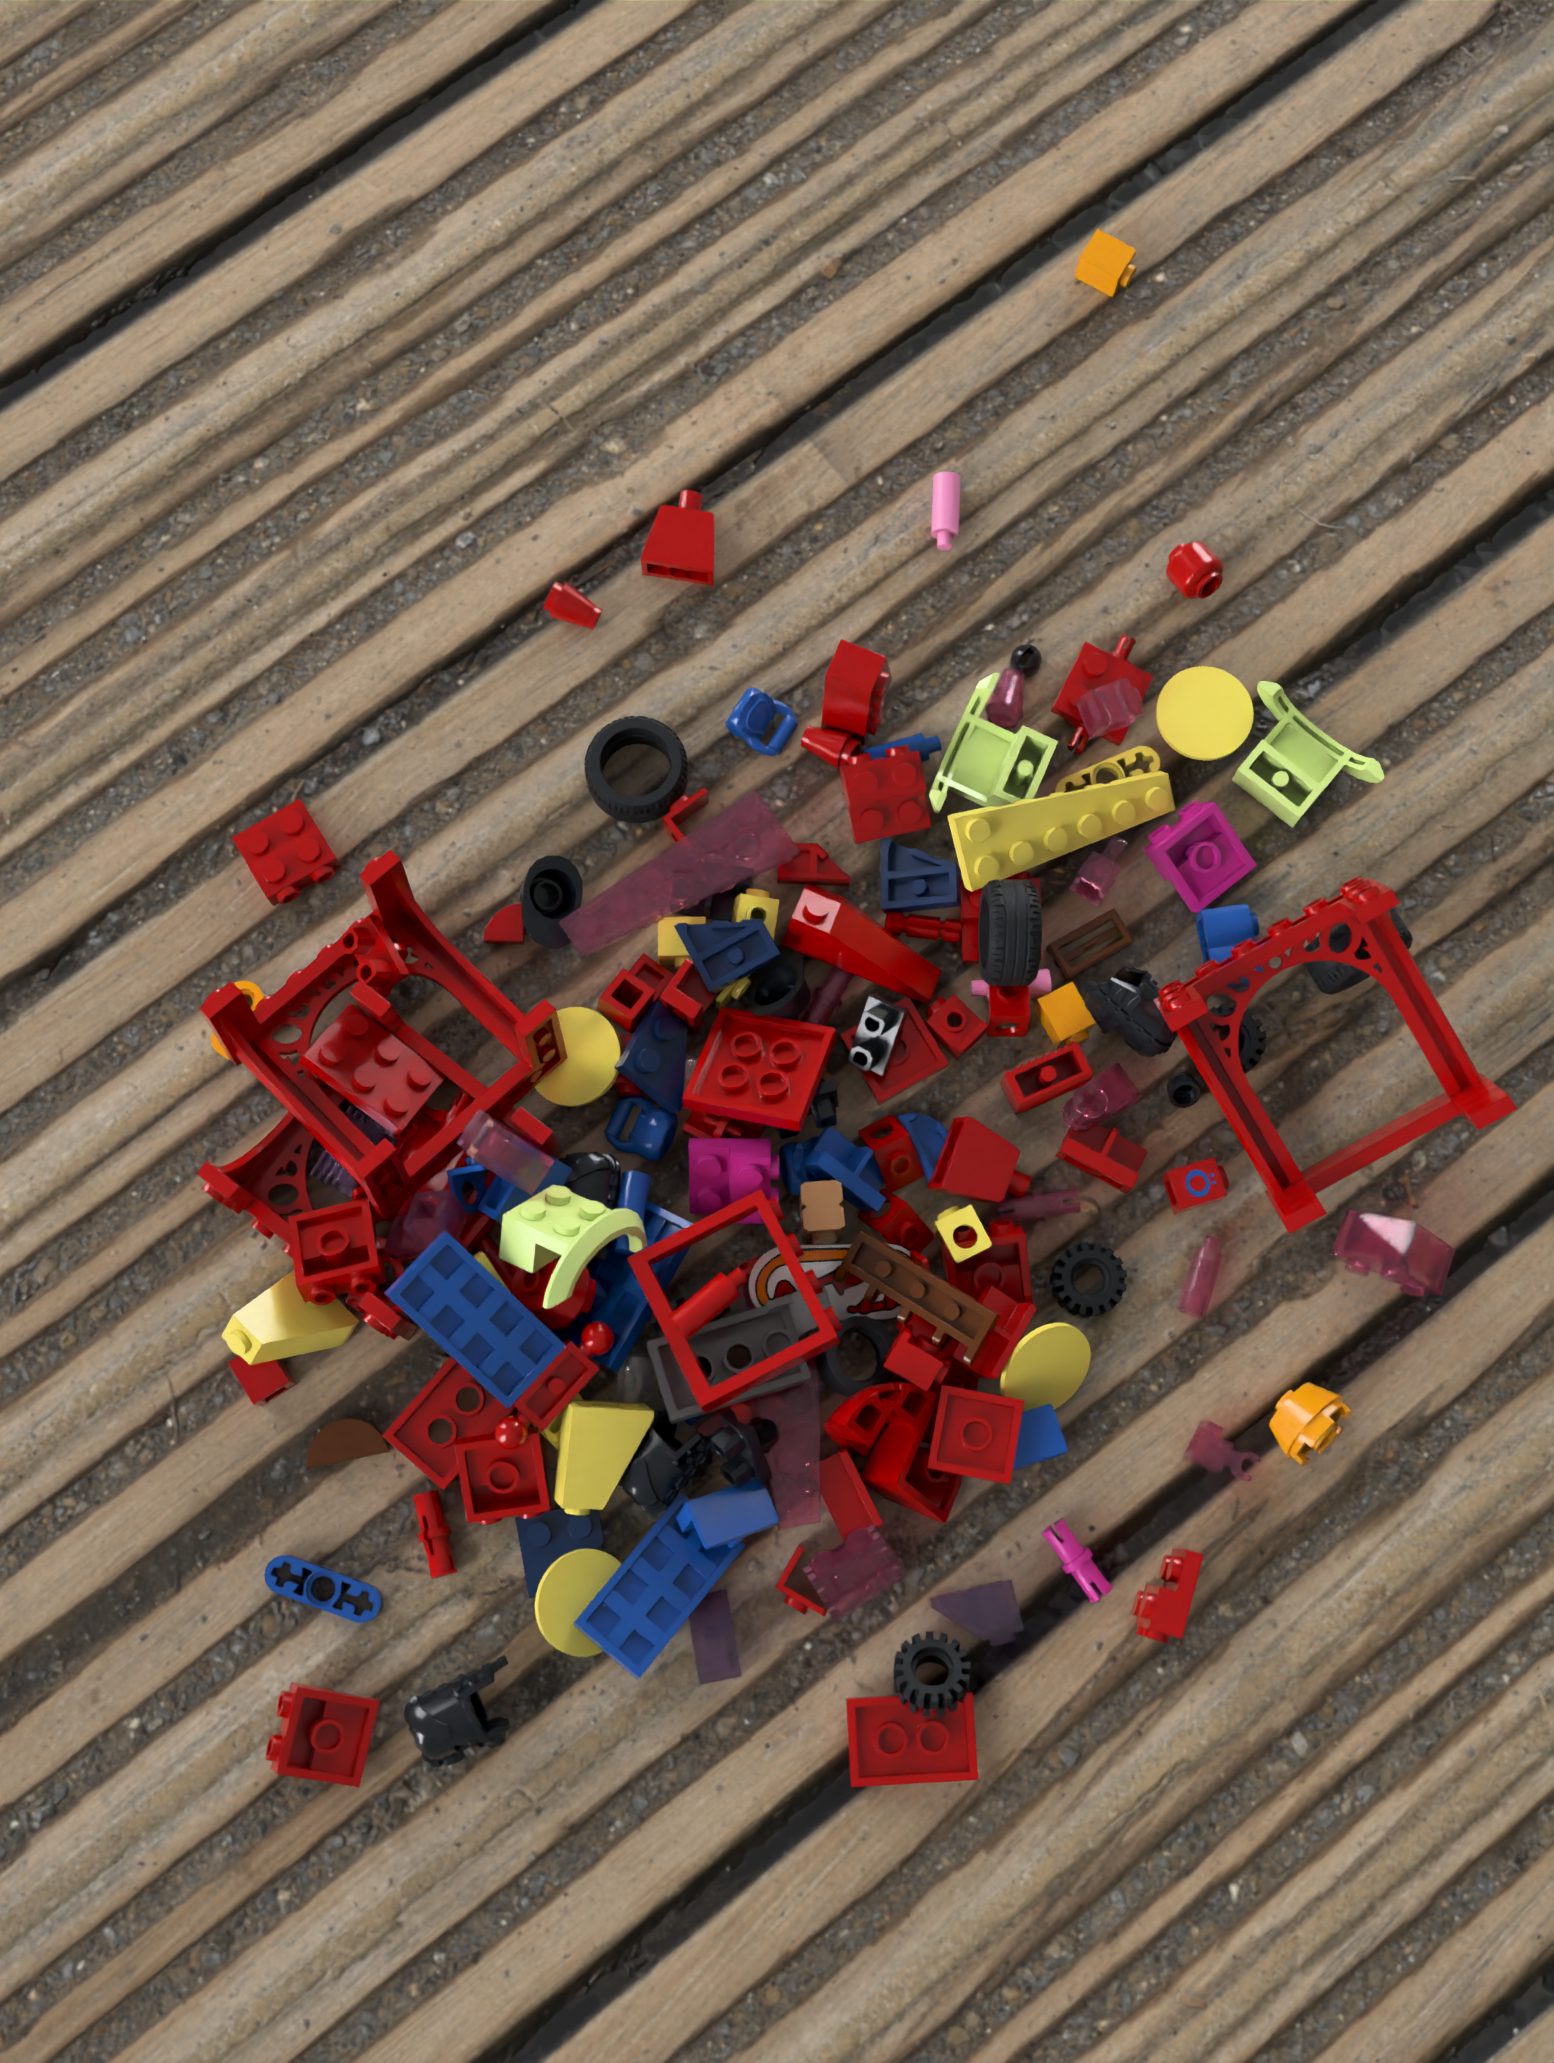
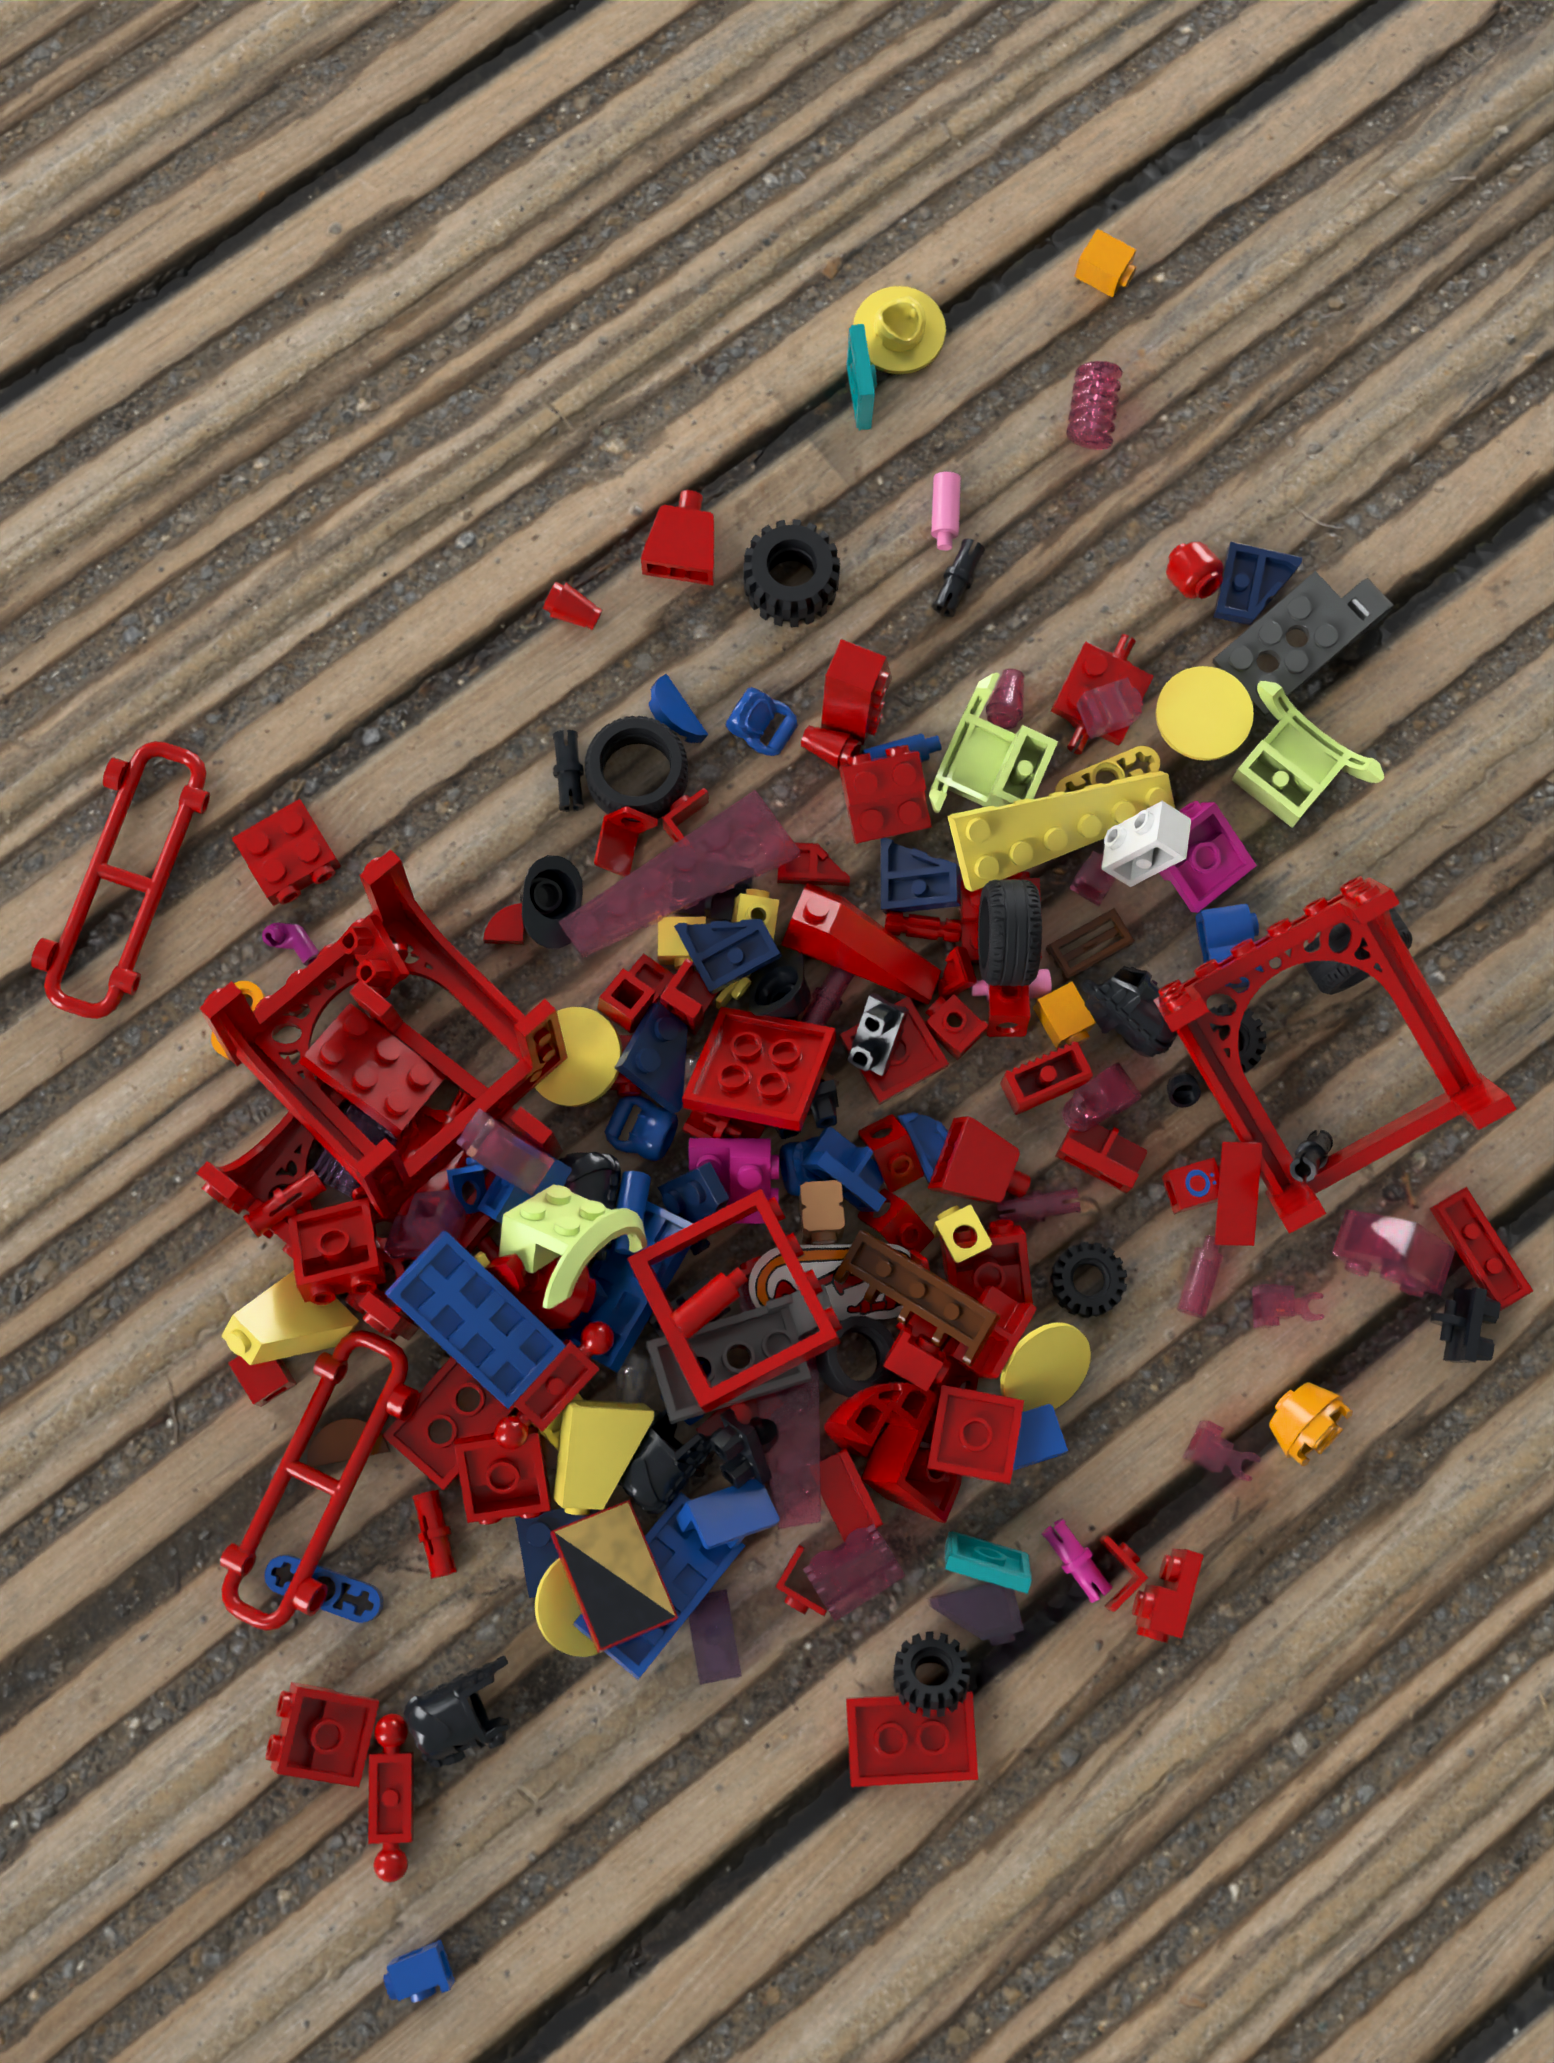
black hinge [1010,644,1042,678] -> none
none -> red bar [31,741,210,1019]
none -> red bar [220,1330,419,1631]
none -> red pin [243,1169,327,1238]
none -> magenta arm [262,922,319,965]
none -> red plate [368,1714,414,1883]
none -> blue brick [384,1940,455,2003]
none -> red tile [485,1254,527,1297]
none -> tile [550,1500,678,1653]
none -> black pin [553,730,584,812]
none -> red bracket [594,807,658,877]
none -> blue tile [649,674,708,743]
none -> dark blue wing [657,1162,729,1256]
none -> black tyre [743,519,840,627]
none -> teal plate [846,324,877,431]
none -> light yellow piece [853,286,946,374]
none -> black pin [932,538,985,617]
none -> red tile [938,946,977,1000]
none -> teal plate [945,1531,1032,1594]
none -> clear pink piece [1066,361,1123,450]
none -> red bracket [1099,1535,1148,1612]
none -> white brick [1101,801,1191,887]
none -> dark grey hinge [1212,571,1394,718]
none -> dark blue wing [1213,542,1303,626]
none -> red sticker [1214,1142,1262,1246]
none -> clear pink piece [1252,1284,1325,1328]
none -> black pin [1290,1130,1333,1182]
none -> red tile [1429,1187,1533,1311]
none -> black hips [1430,1287,1501,1363]

